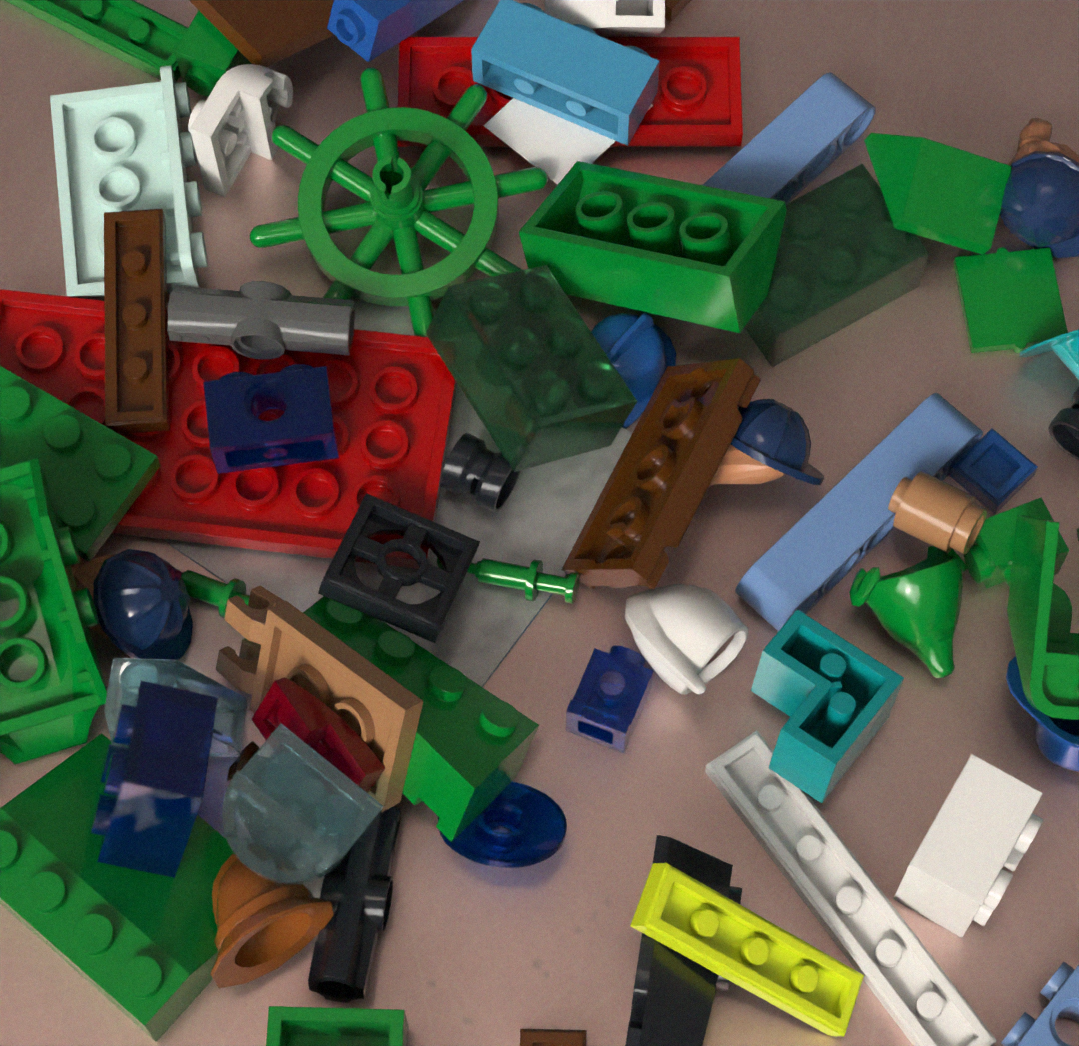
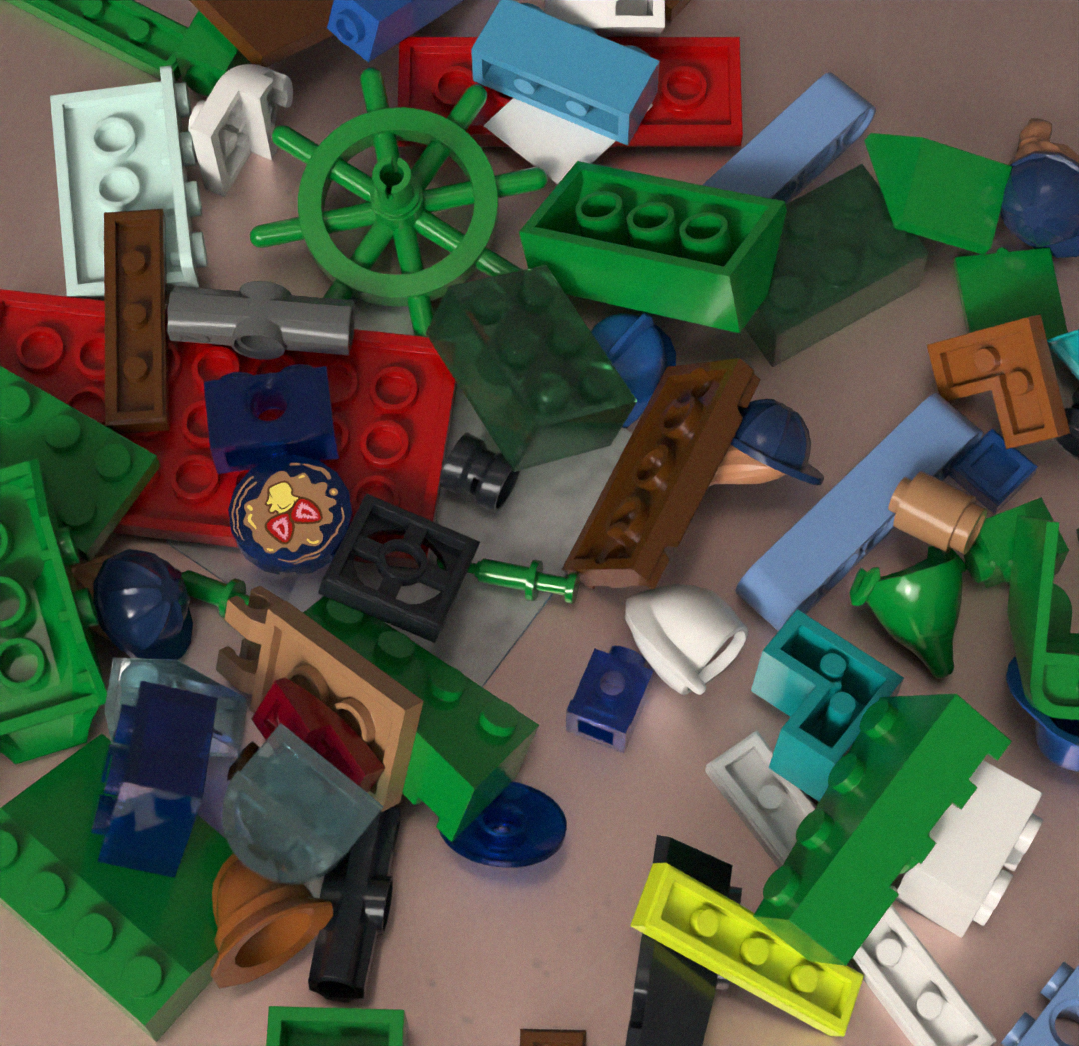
none -> tile [228,455,353,576]
none -> green wedge [753,694,1012,966]
none -> dark orange plate [927,314,1071,449]

